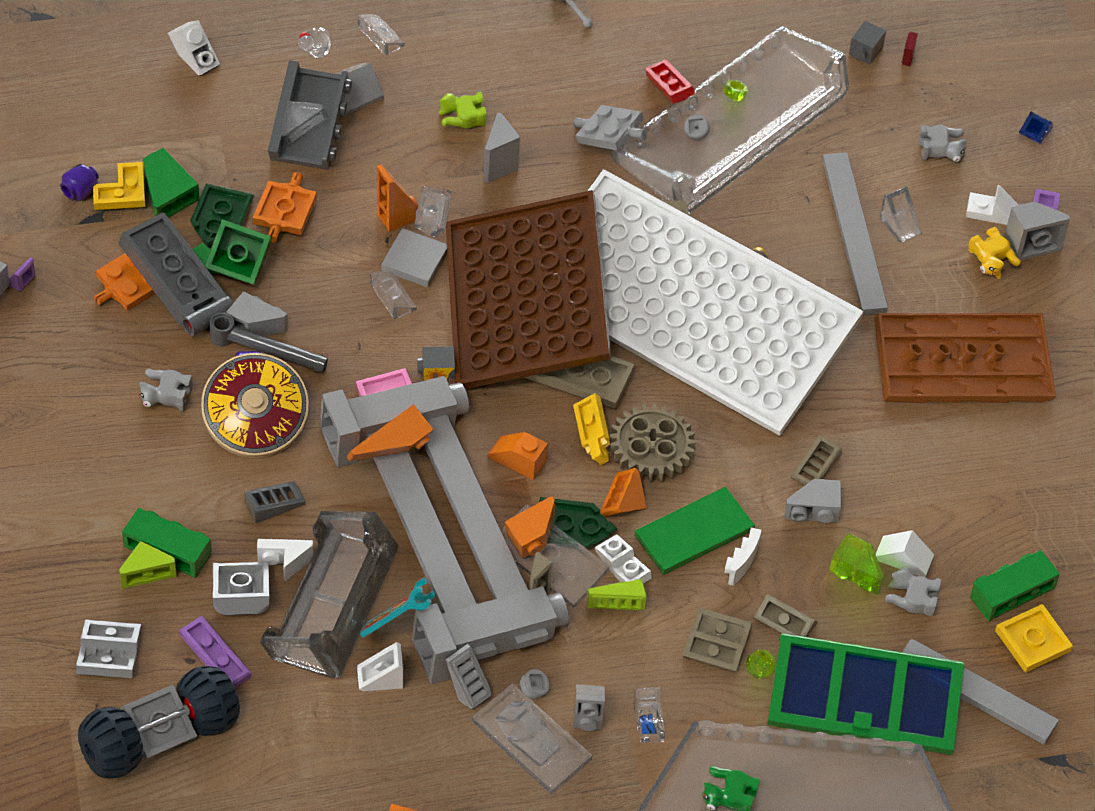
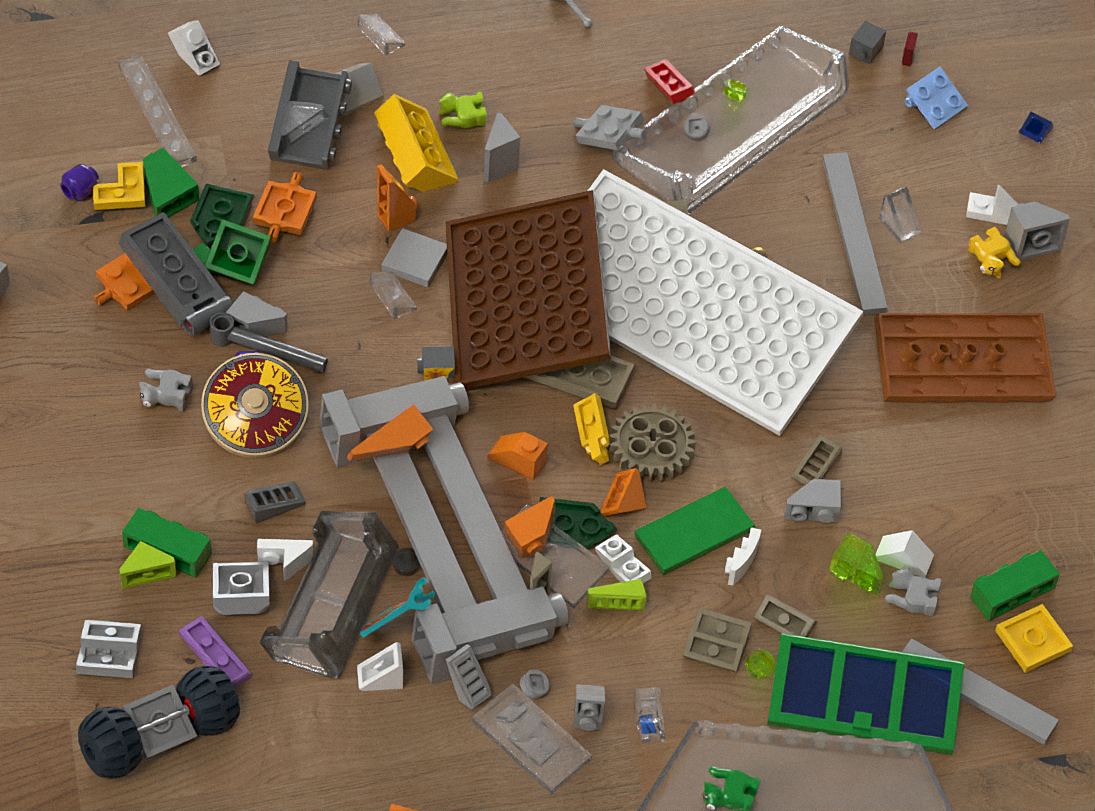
medium lavender slope [9,257,36,292] -> none
clear animal [298,28,331,58] -> none
bright pink tile [356,368,412,397] -> none
clear slope [414,186,452,237] -> none
light grey animal [918,125,967,162] -> none
medium lavender plate [1033,189,1060,211] -> none
none -> clear tile [118,54,197,166]
none -> yellow slope [374,94,459,192]
none -> clear smoke tile [393,548,420,576]
none -> light blue hinge [905,66,968,129]

